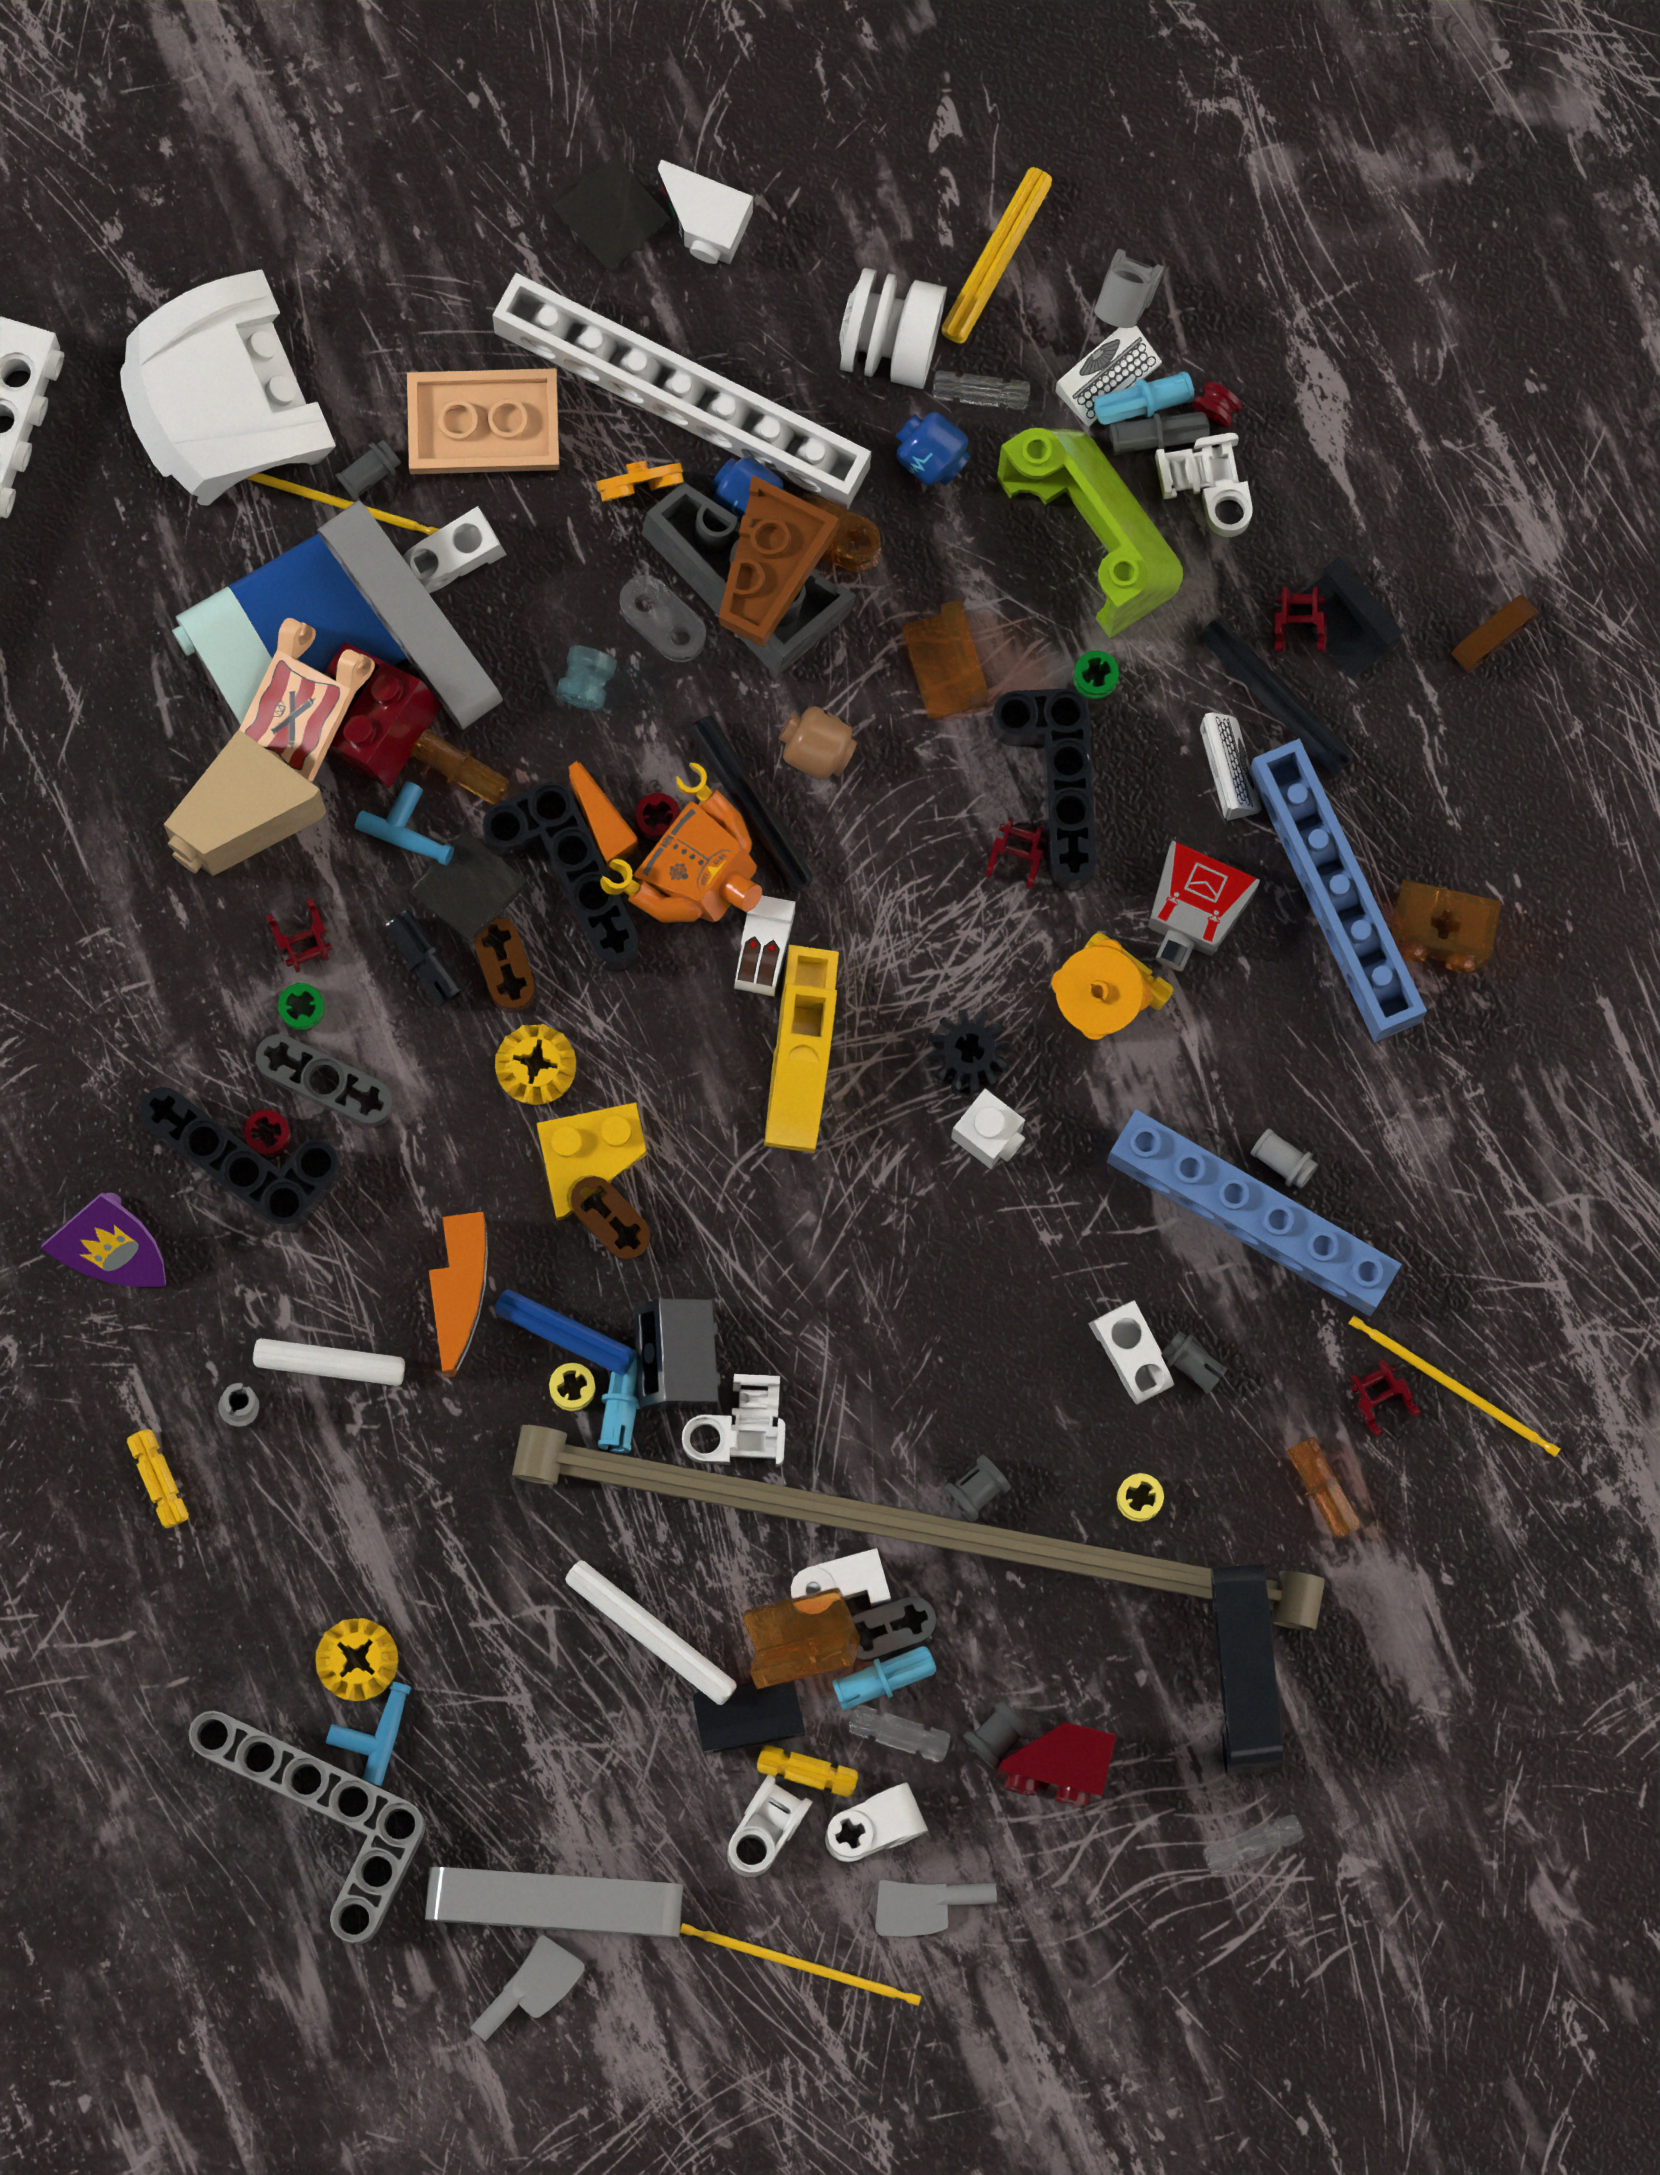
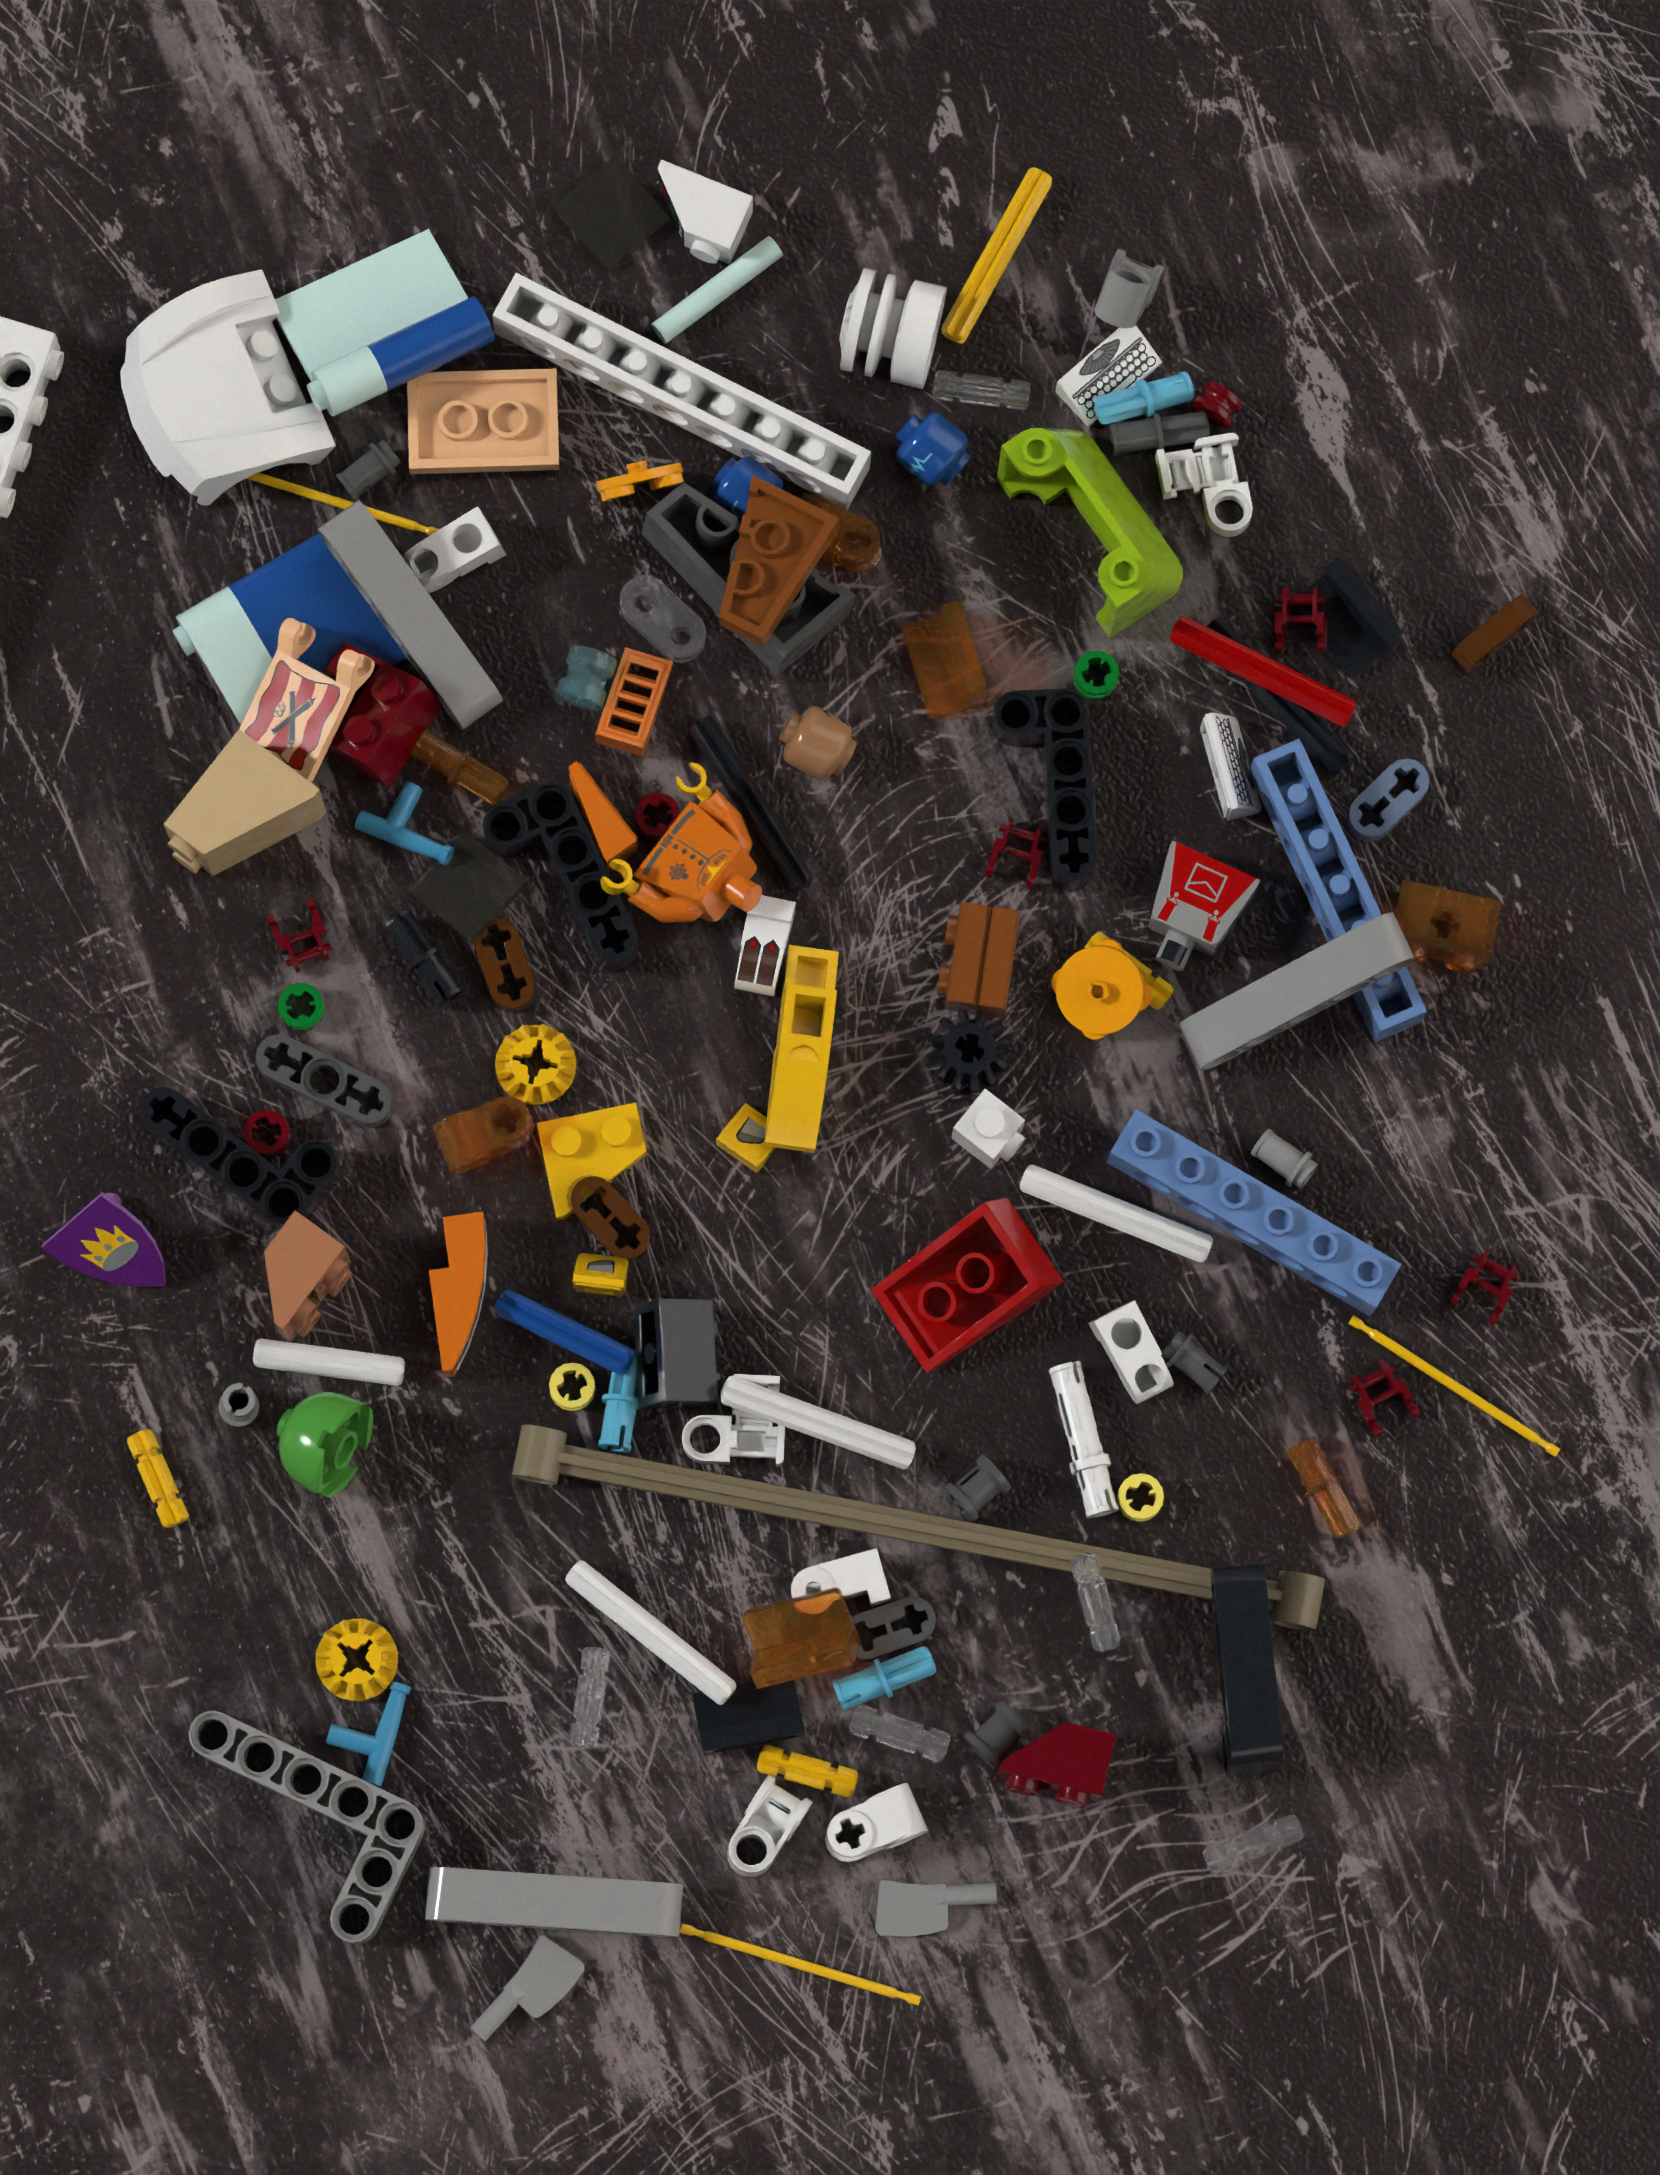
none -> nougat slope [264,1211,352,1342]
none -> light aqua door [275,229,495,416]
none -> bright green cylinder [277,1392,373,1497]
none -> clear orange piece [432,1096,534,1175]
none -> clear axle [570,1647,610,1749]
none -> yellow slope [573,1253,629,1297]
none -> orange slope [595,647,673,757]
none -> light aqua piece [651,236,783,344]
none -> yellow slope [716,1103,776,1173]
none -> white axle [721,1376,916,1469]
none -> red slope [871,1198,1064,1373]
none -> dark orange brick [937,902,1021,1018]
none -> white axle [1020,1165,1213,1262]
none -> white pin [1049,1361,1119,1518]
none -> clear axle [1071,1552,1120,1652]
none -> red axle [1170,616,1356,726]
none -> light grey beam [1179,912,1415,1070]
none -> sand blue beam [1346,758,1429,842]
none -> dark red piece [1450,1249,1519,1326]

